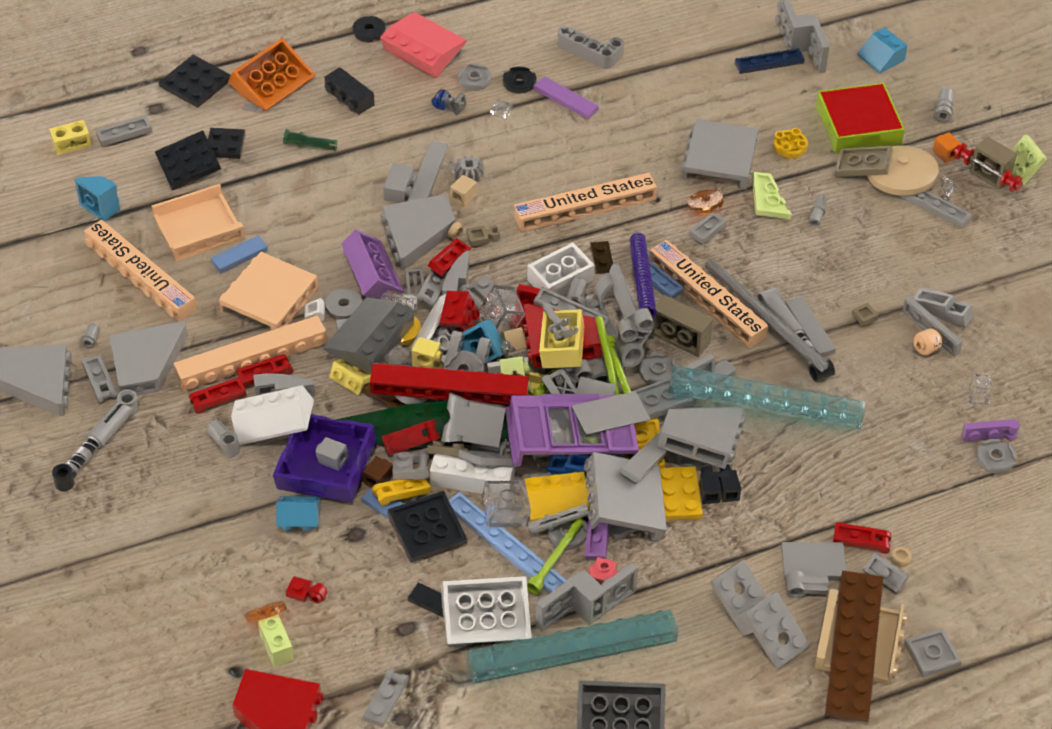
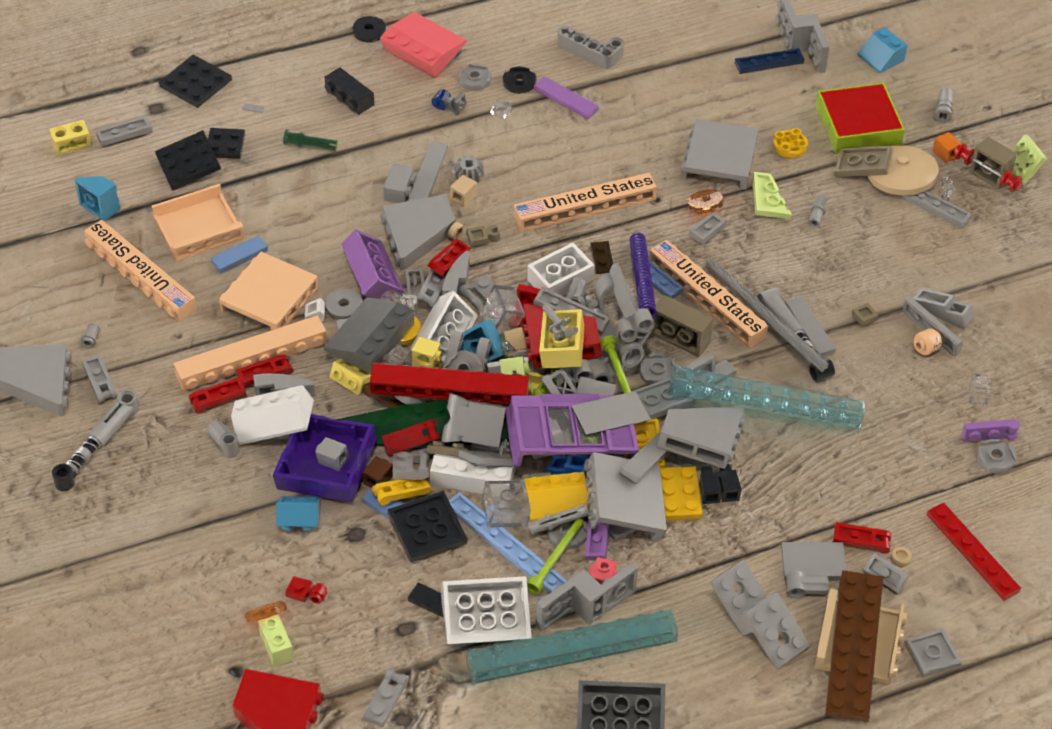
light grey slope [109,321,188,396] -> none
orange slope [228,38,316,111] -> none
red bracket [439,291,480,332] -> none
lime piece [595,316,622,395] -> none
none -> red plate [927,502,1021,601]

